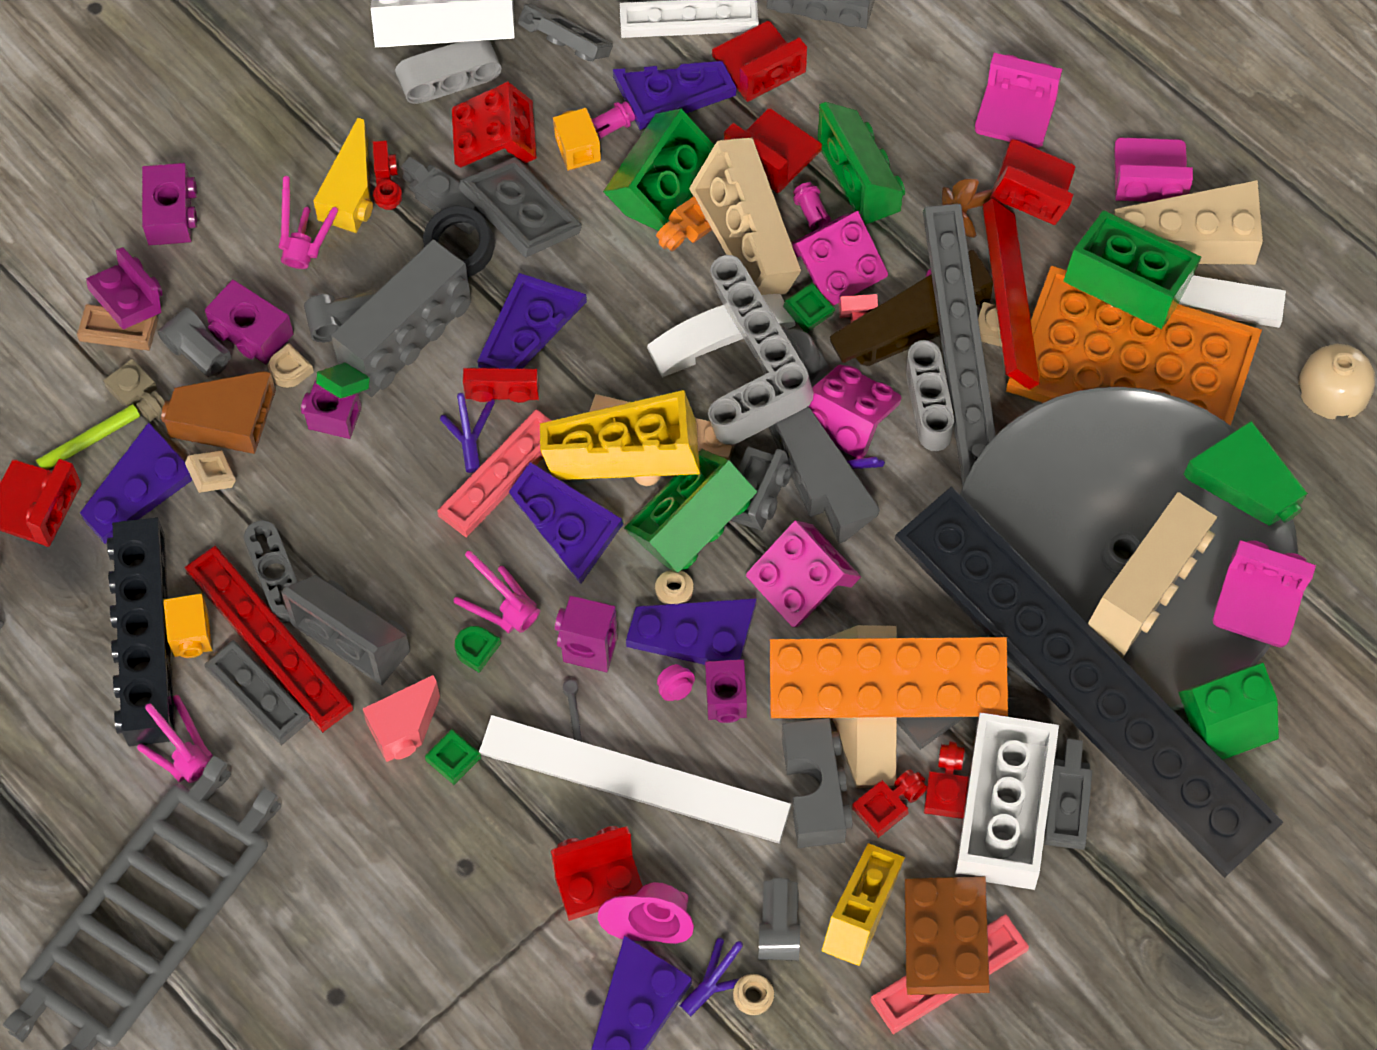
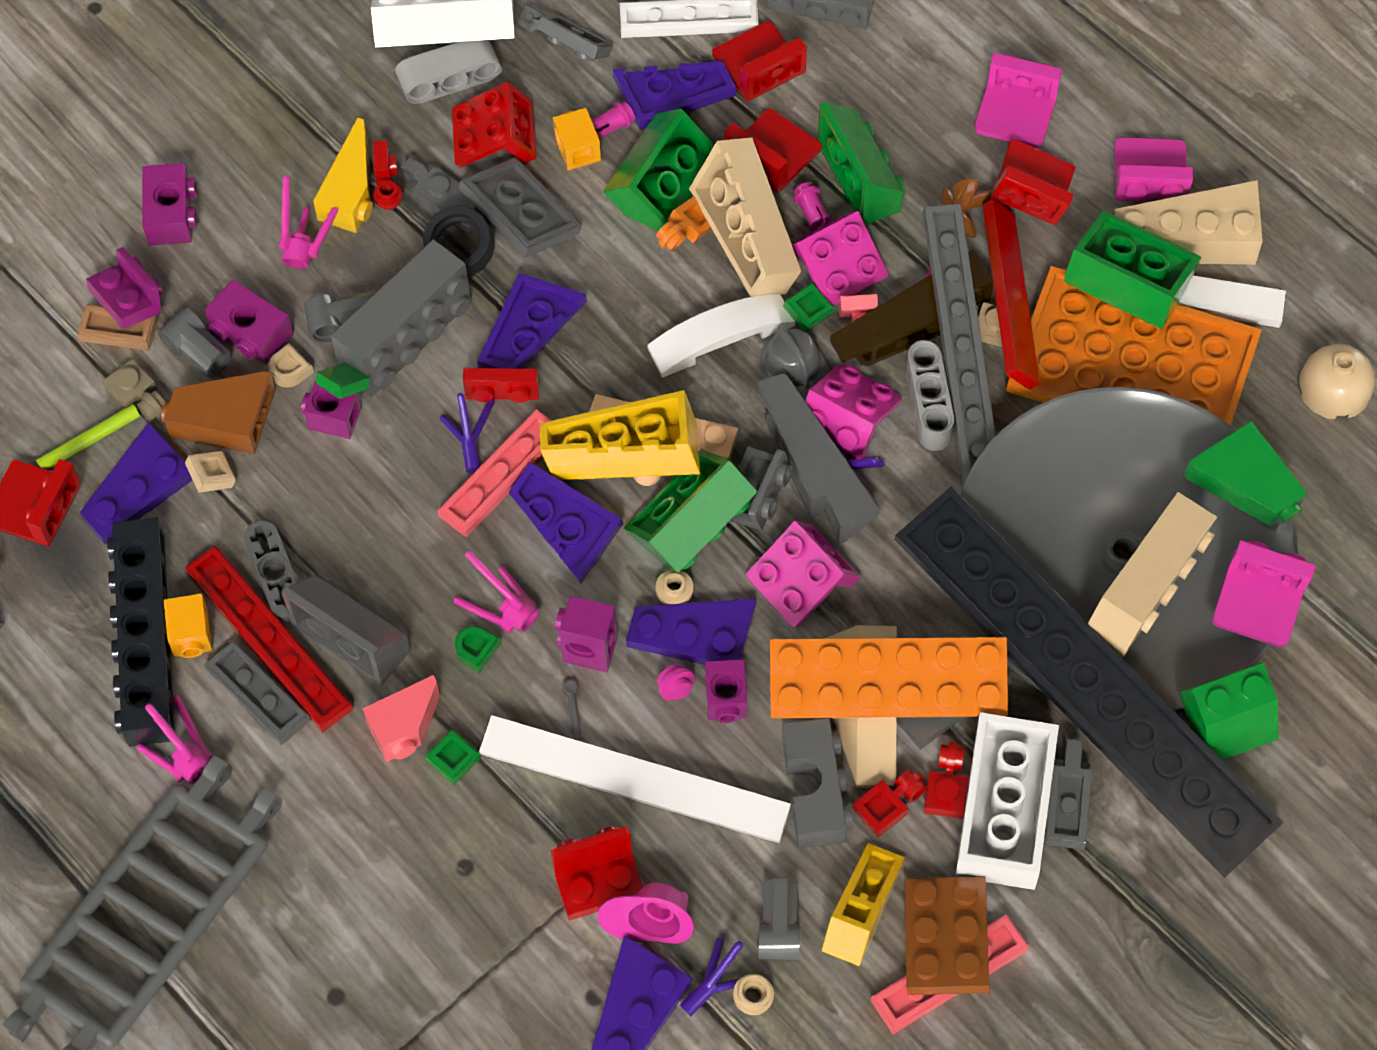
light grey beam [708,255,814,445] -> none

